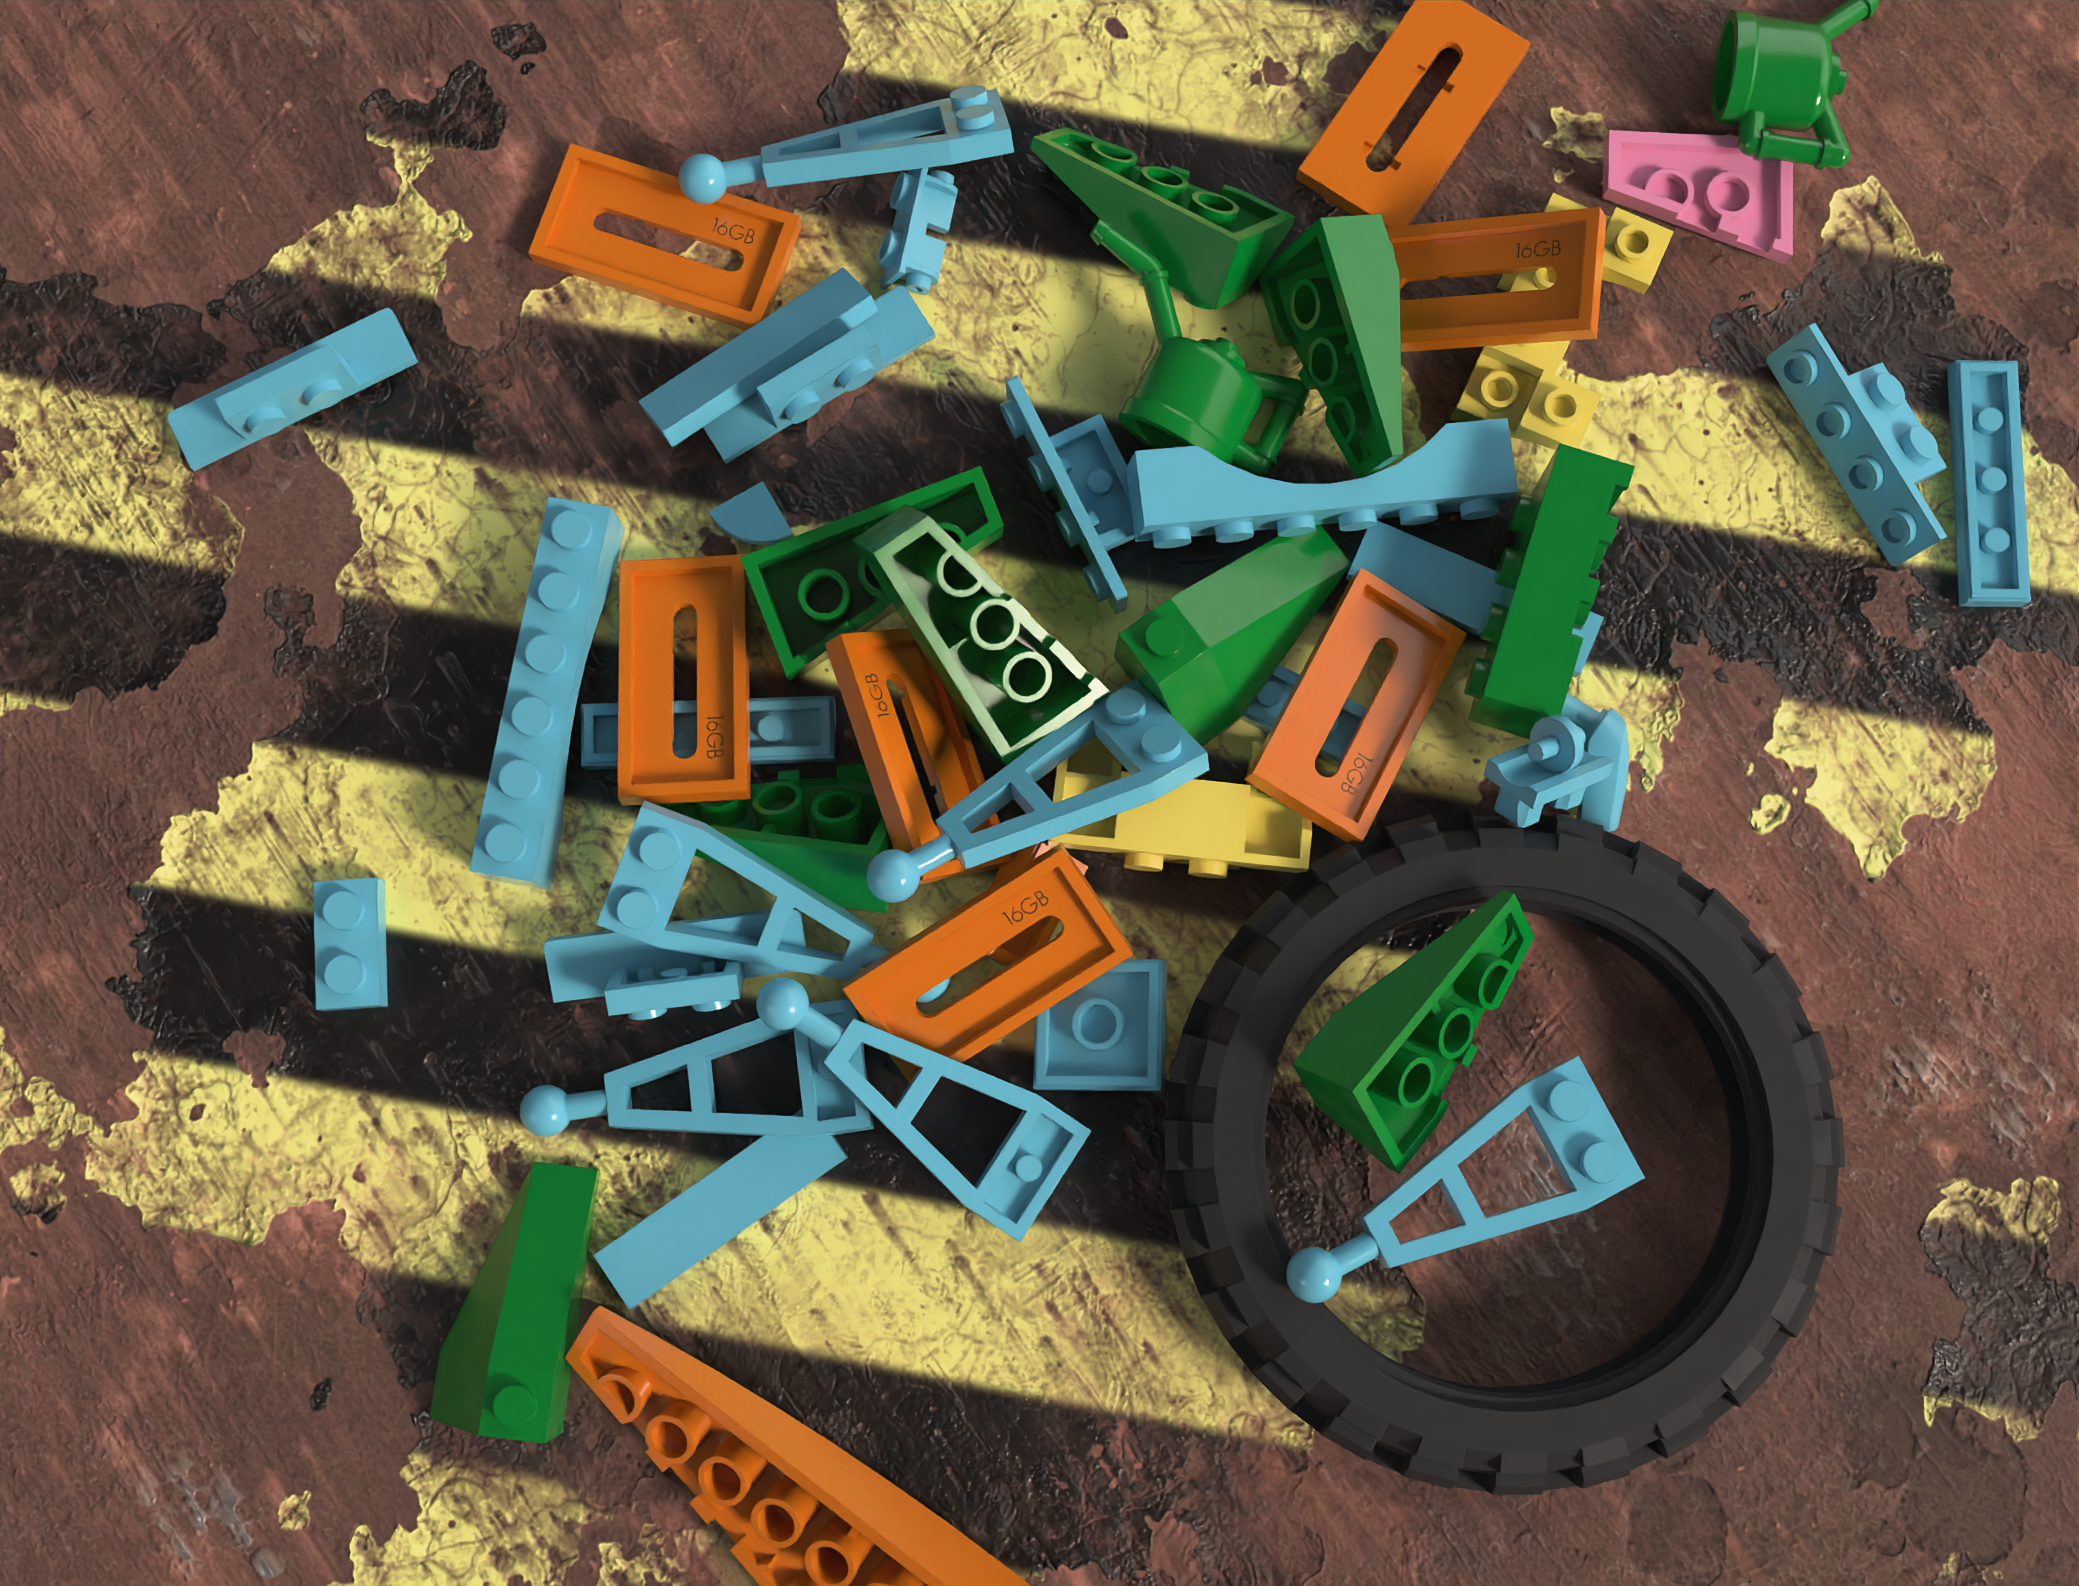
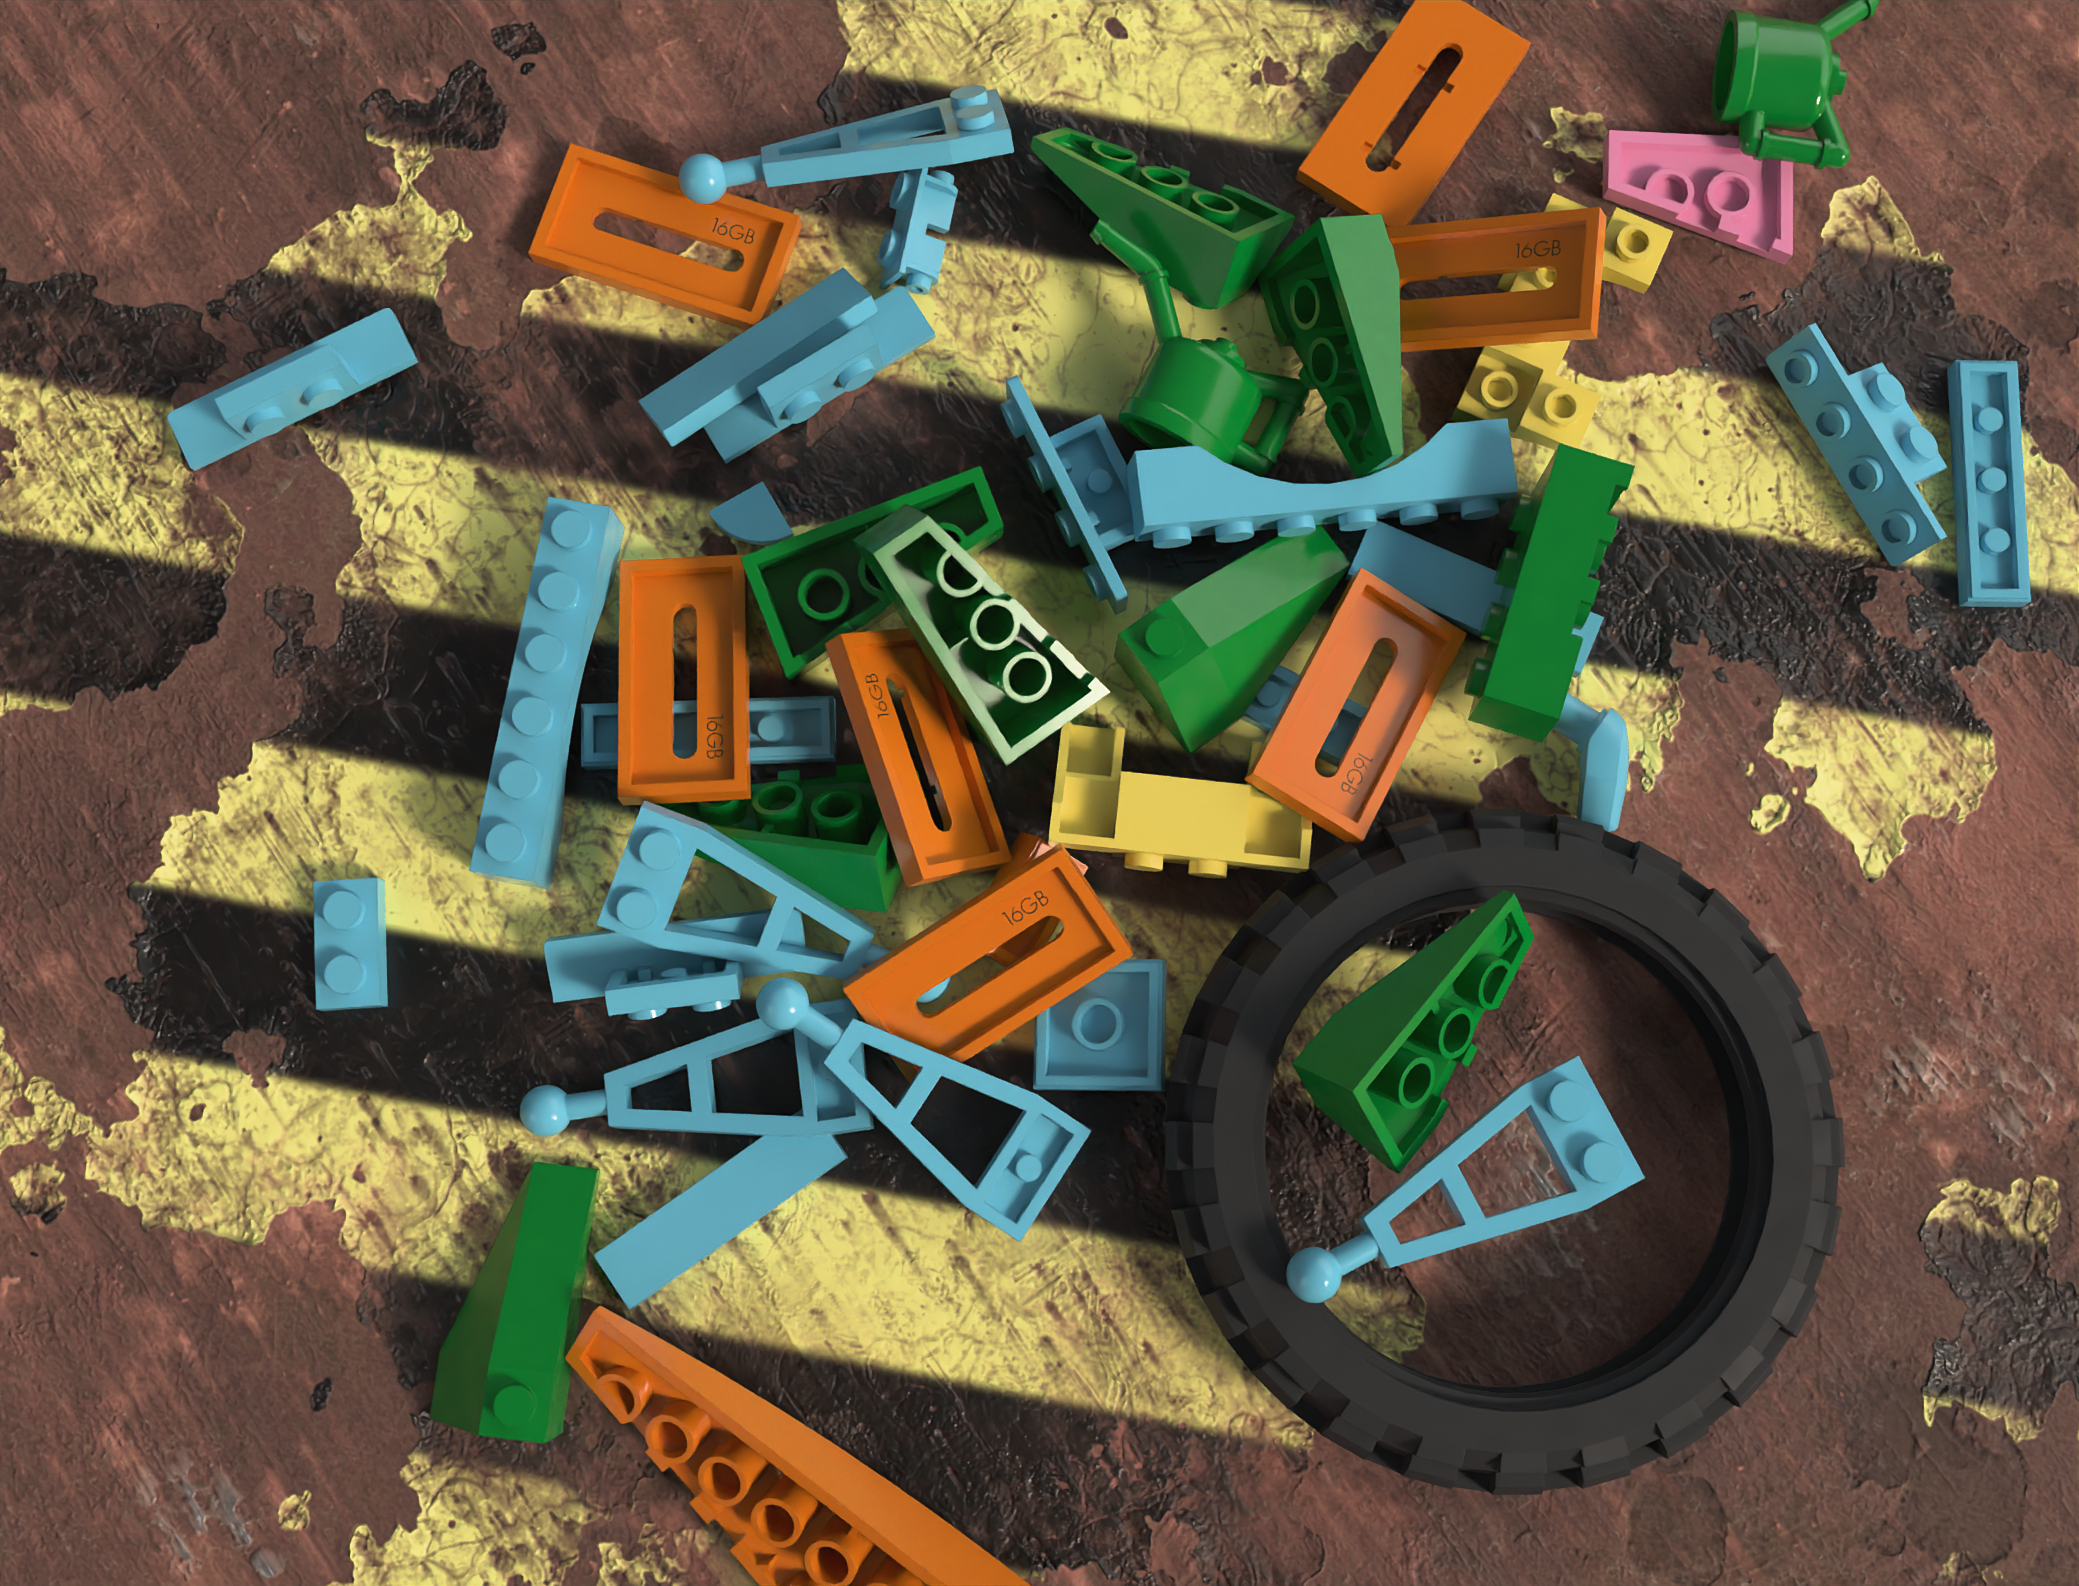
medium azure plate [866,679,1209,903] -> none
medium azure hips [1483,714,1614,828] -> none

